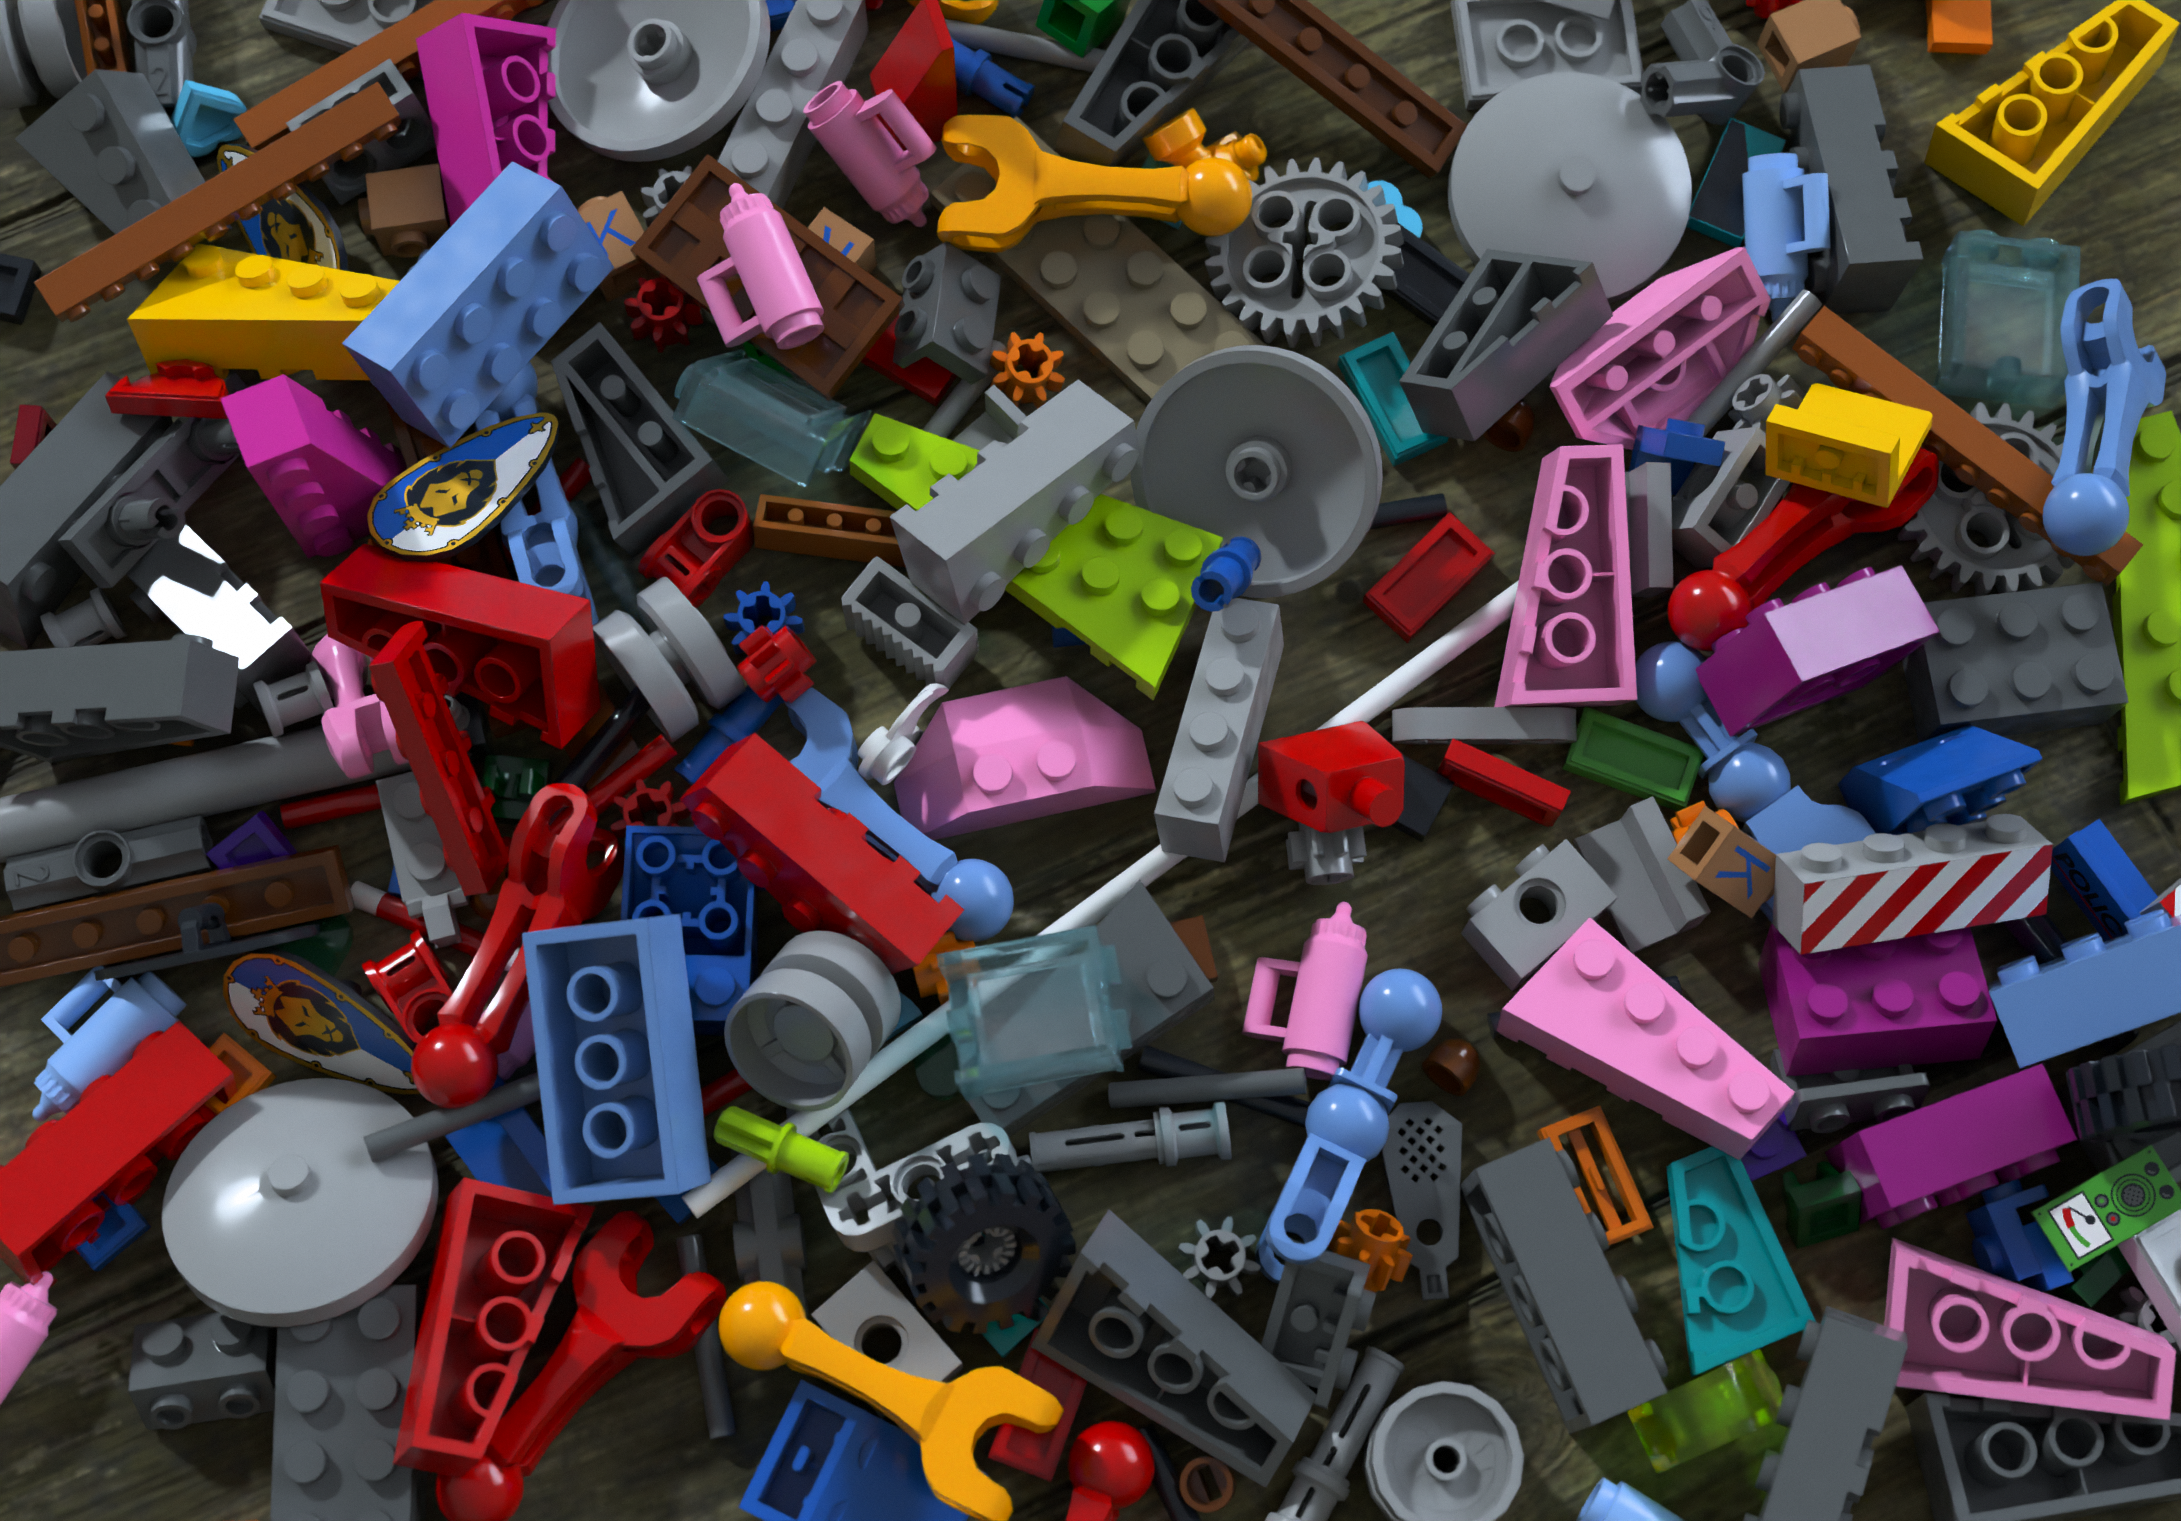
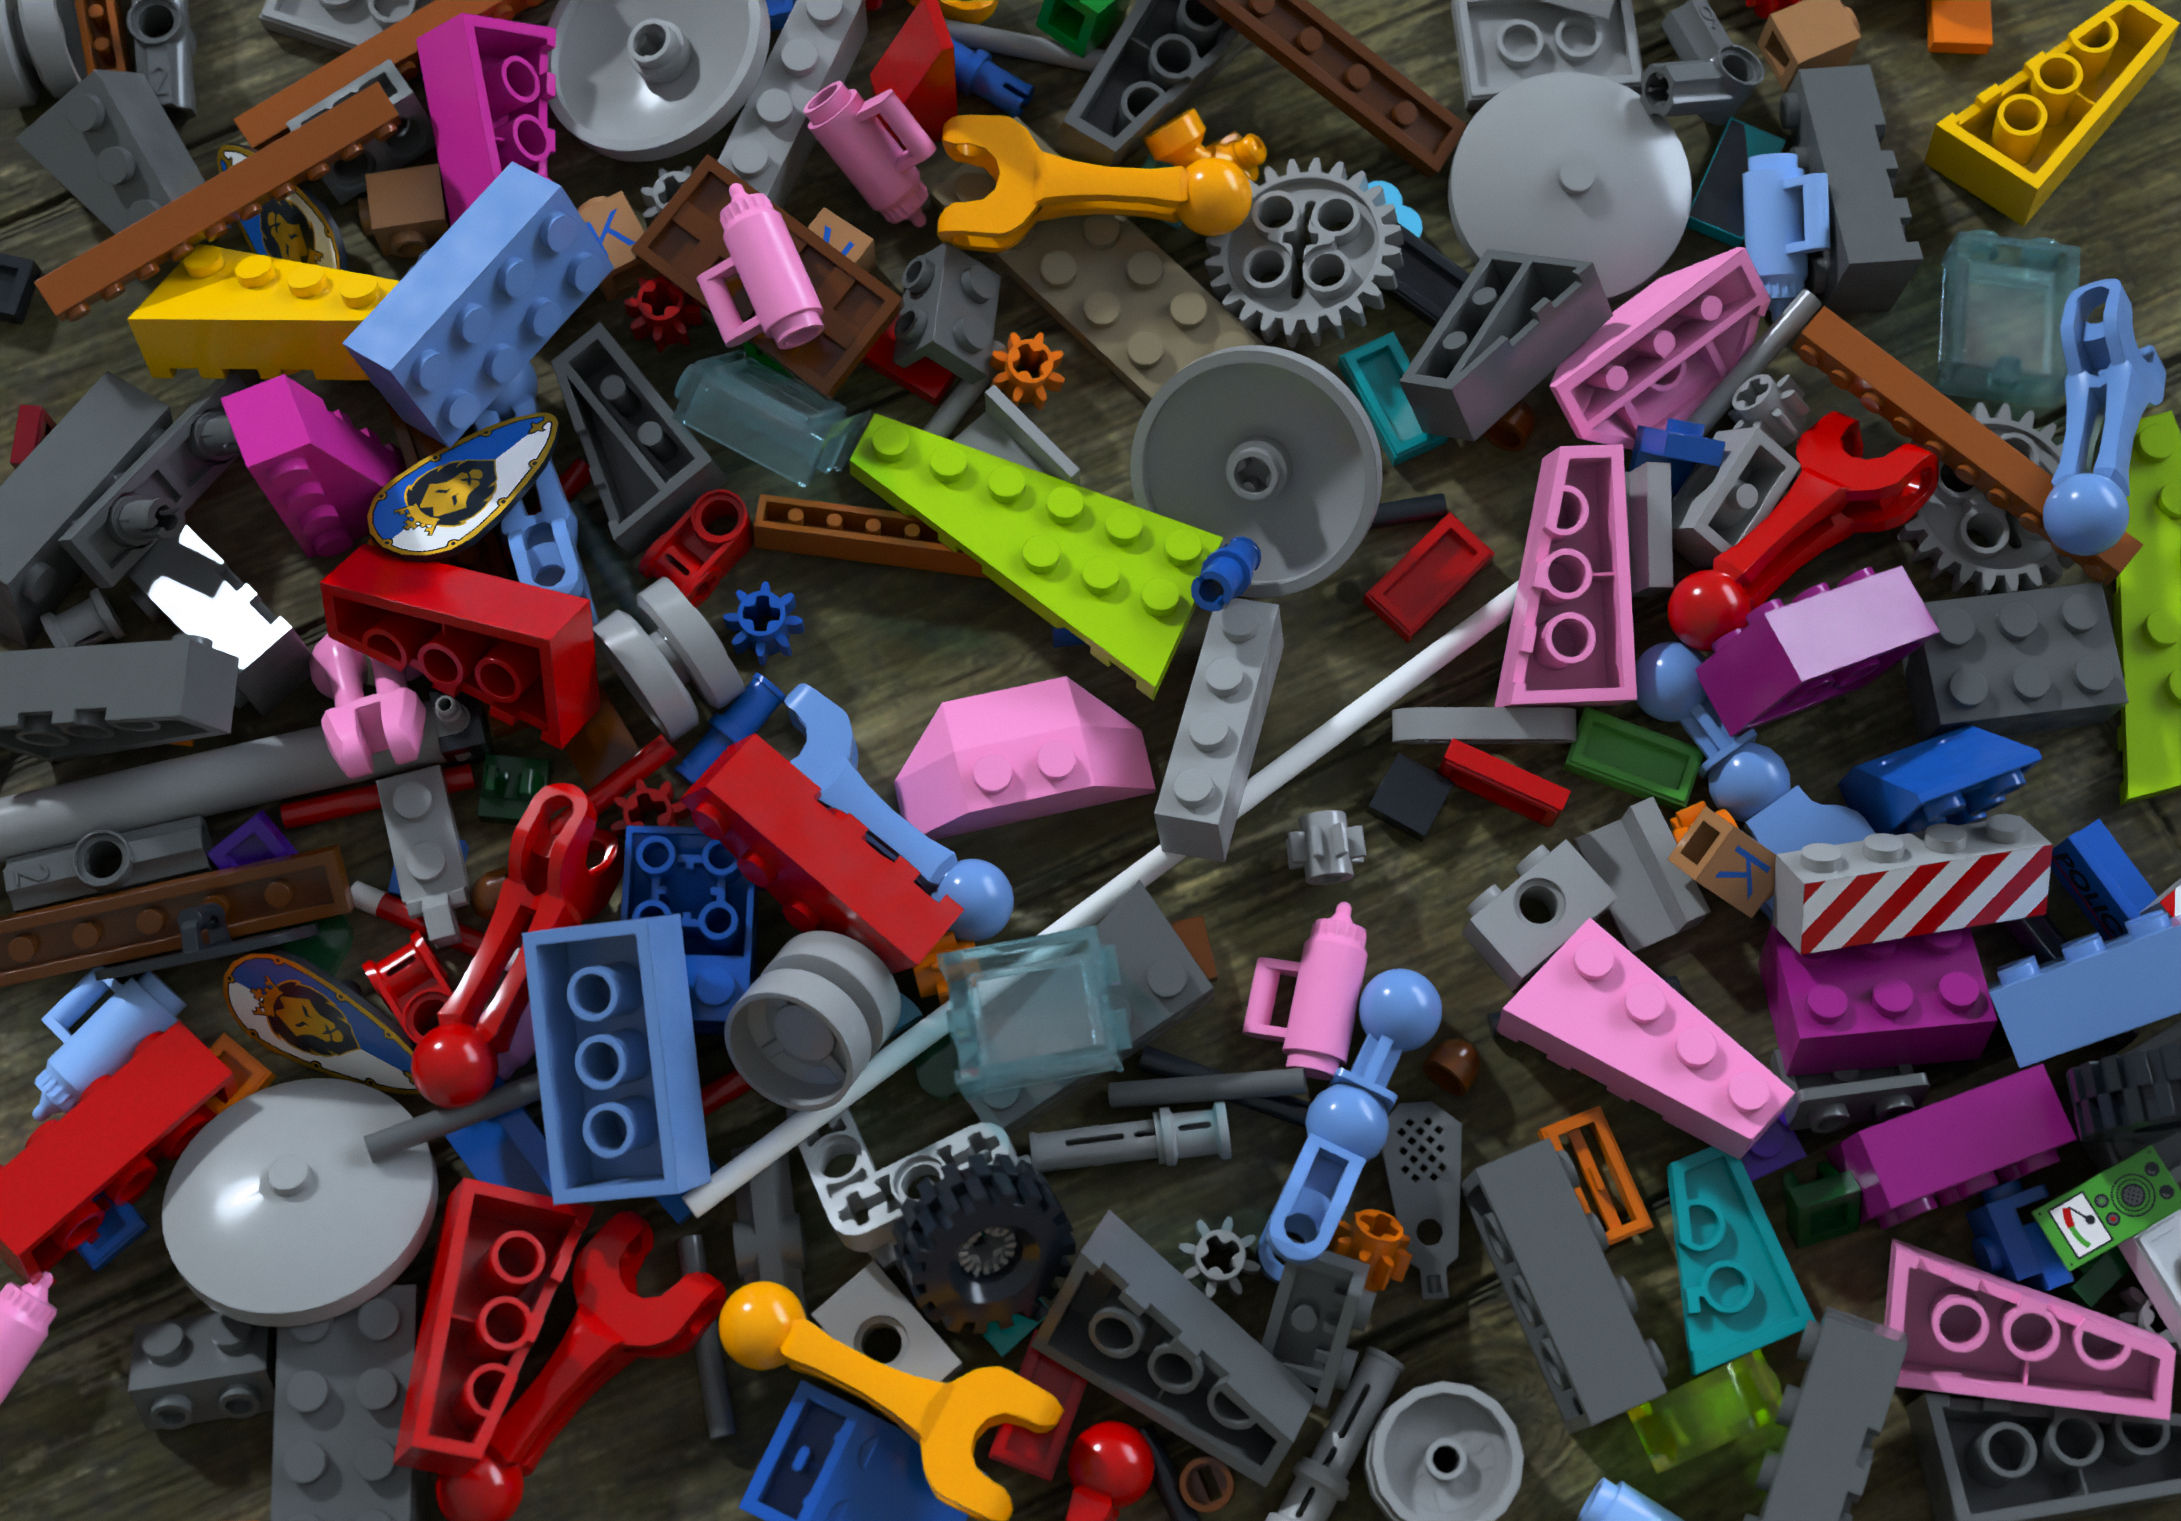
red tile [105,359,229,419] -> none
medium azure tile [170,80,248,157] -> none
light grey bush [252,661,334,738] -> none
red hinge [369,621,511,896] -> none
black bar [513,686,651,831] -> none
lime axle [713,1106,849,1194] -> none
red gear [736,625,817,703] -> none
light grey brick [841,556,979,689] -> none
white plate [858,683,949,786] -> none
light grey wedge [890,380,1140,625] -> none
red torso [1258,721,1405,833] -> none
yellow bracket [1765,383,1933,508] -> none

